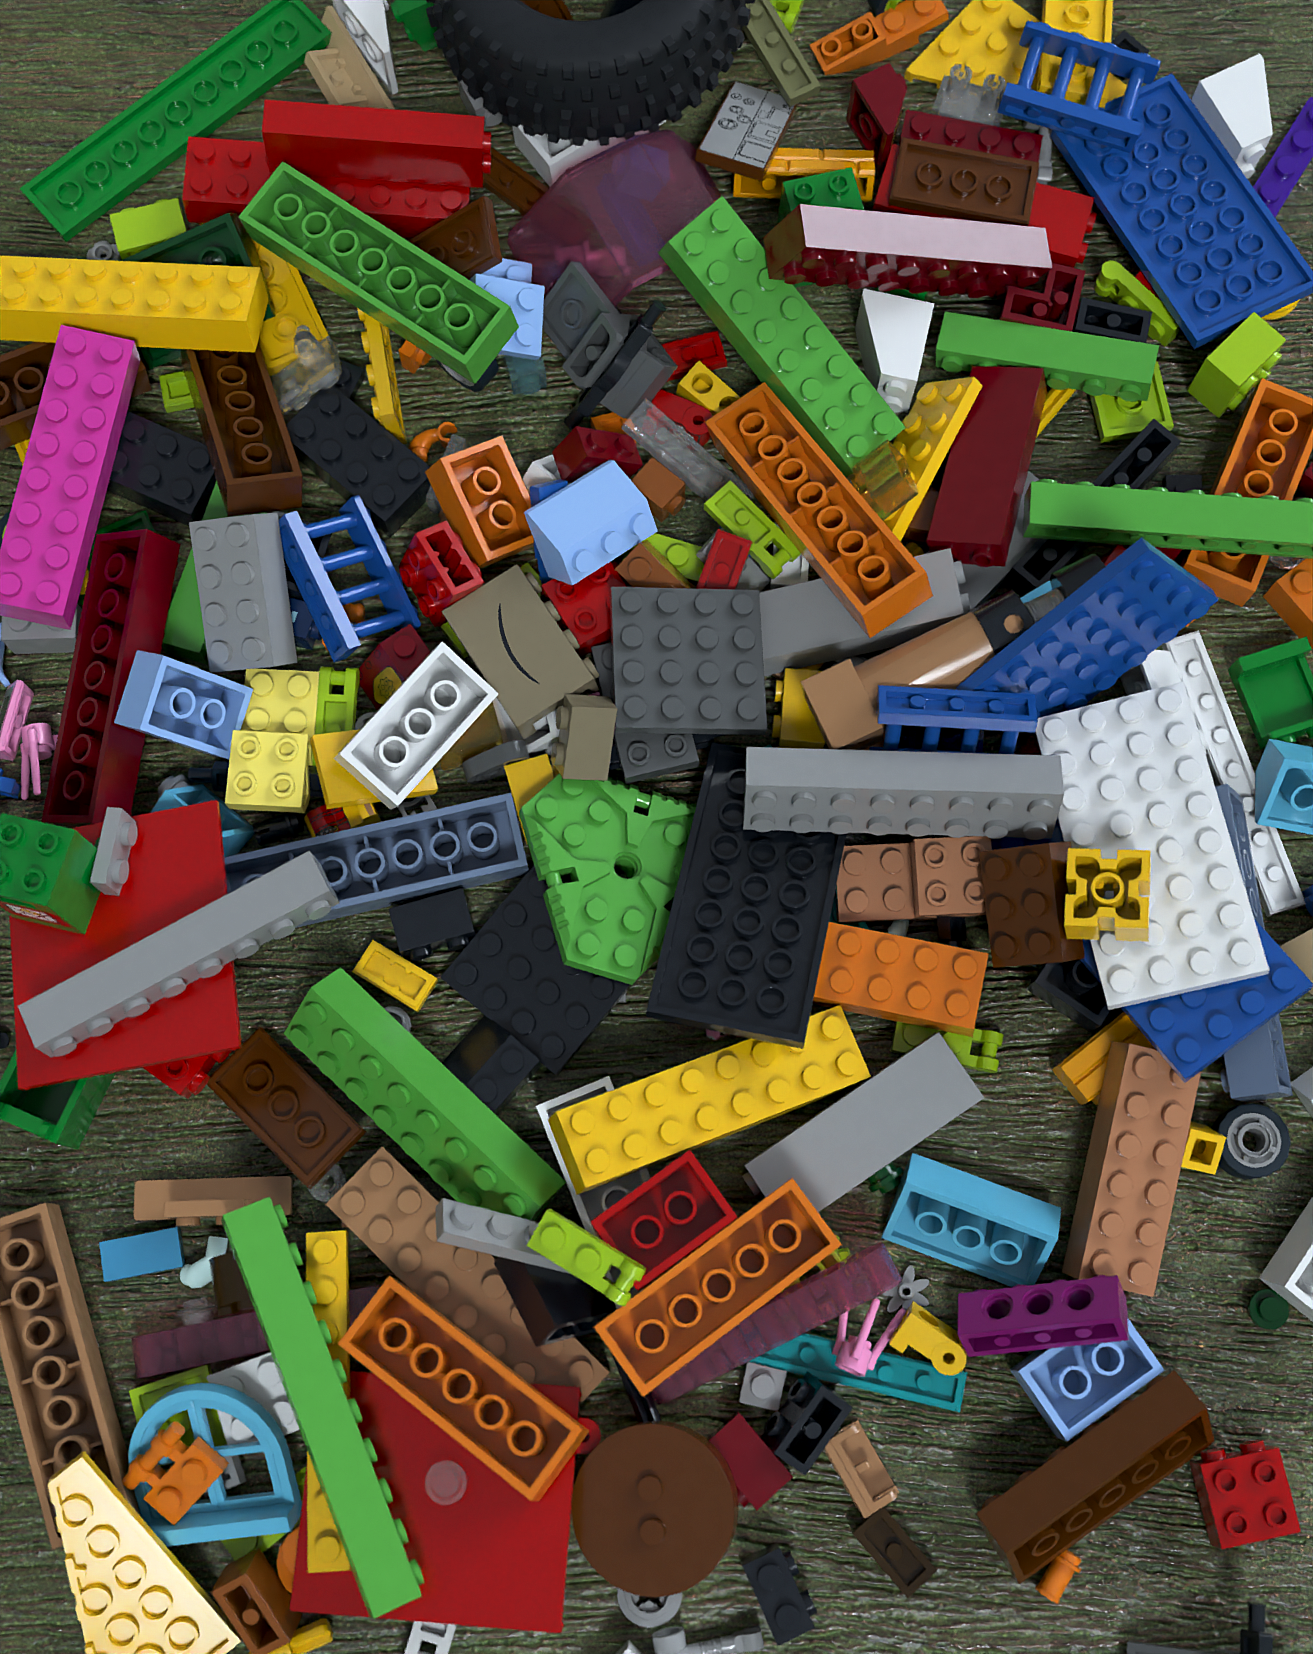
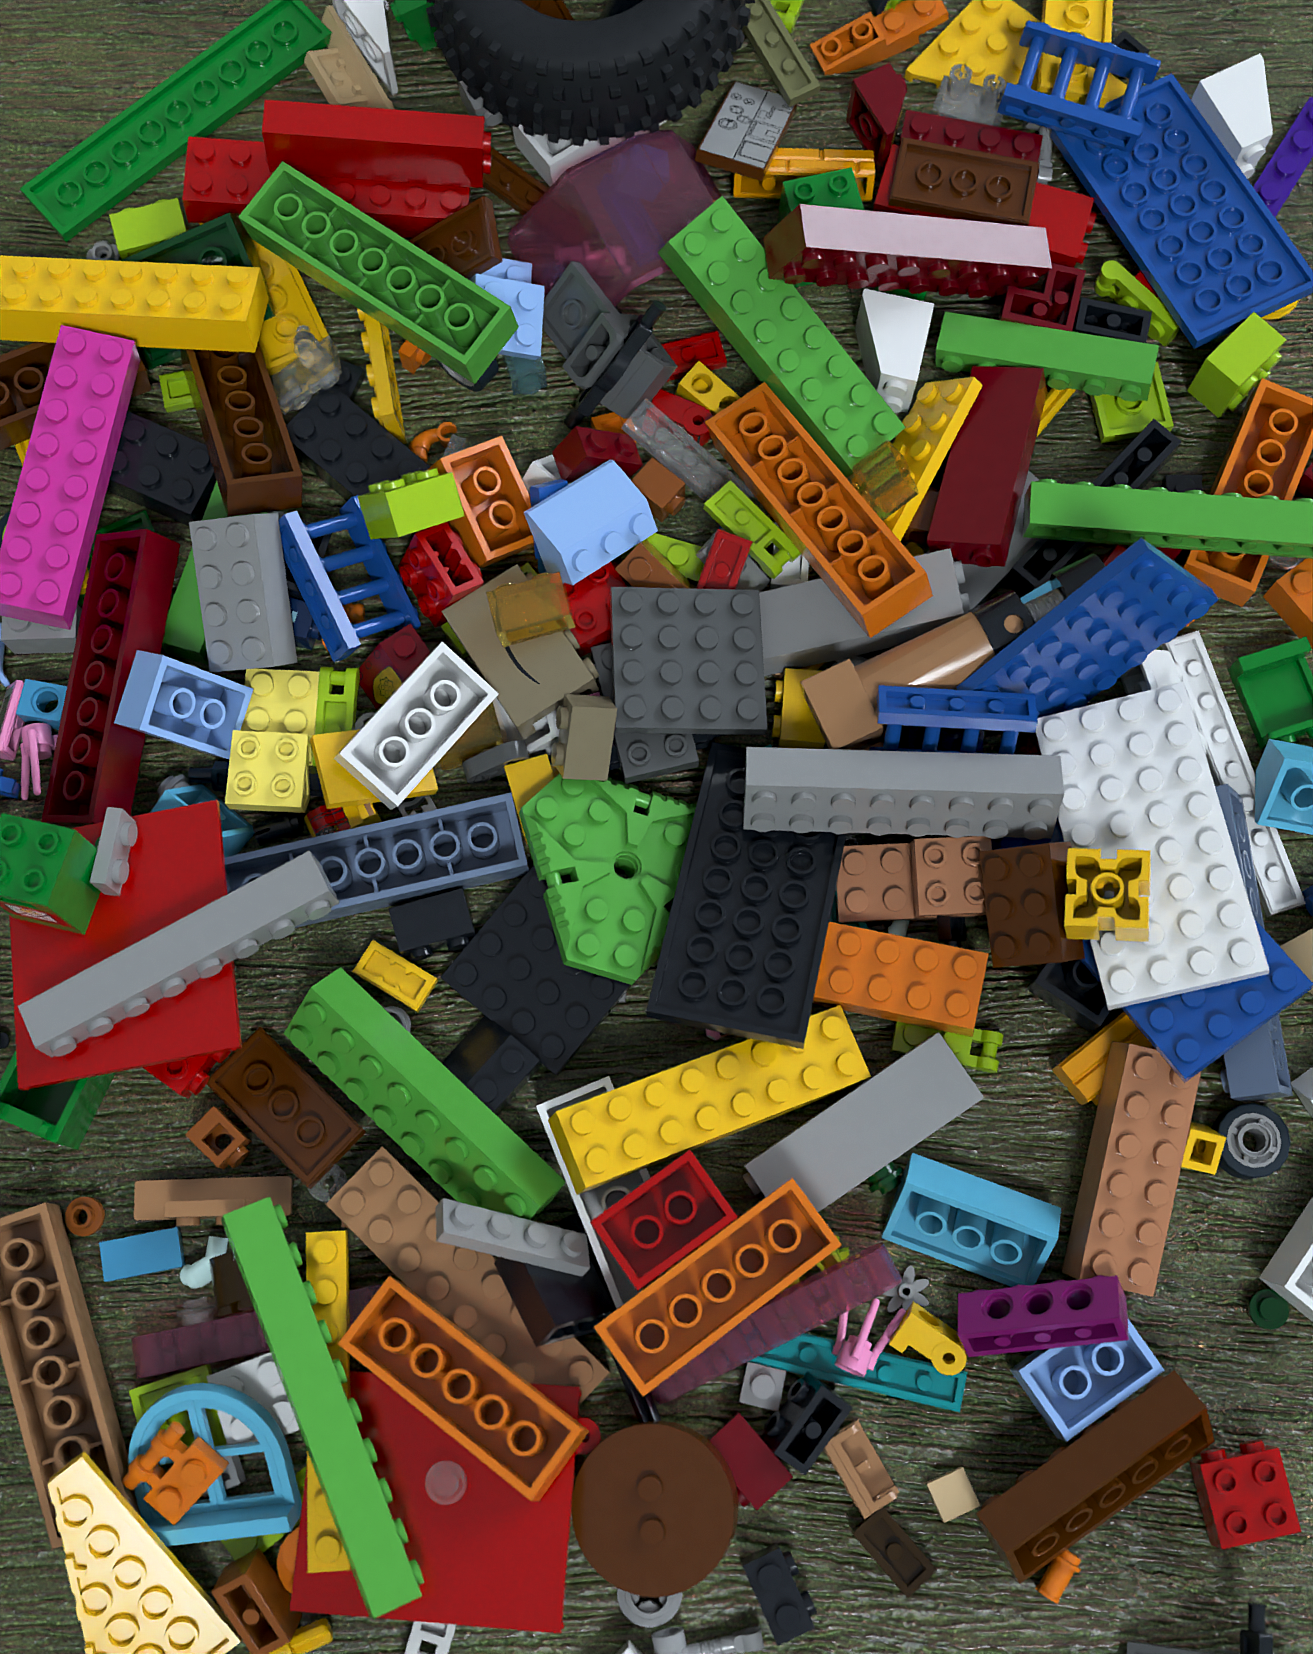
lime plate [526,1208,646,1307] -> none
none -> dark azure brick [16,679,67,730]
none -> dark orange plate [65,1196,105,1236]
none -> dark orange brick [185,1106,252,1170]
none -> lime brick [357,468,465,539]
none -> clear yellow brick [486,572,576,647]
none -> tan tile [925,1466,980,1523]

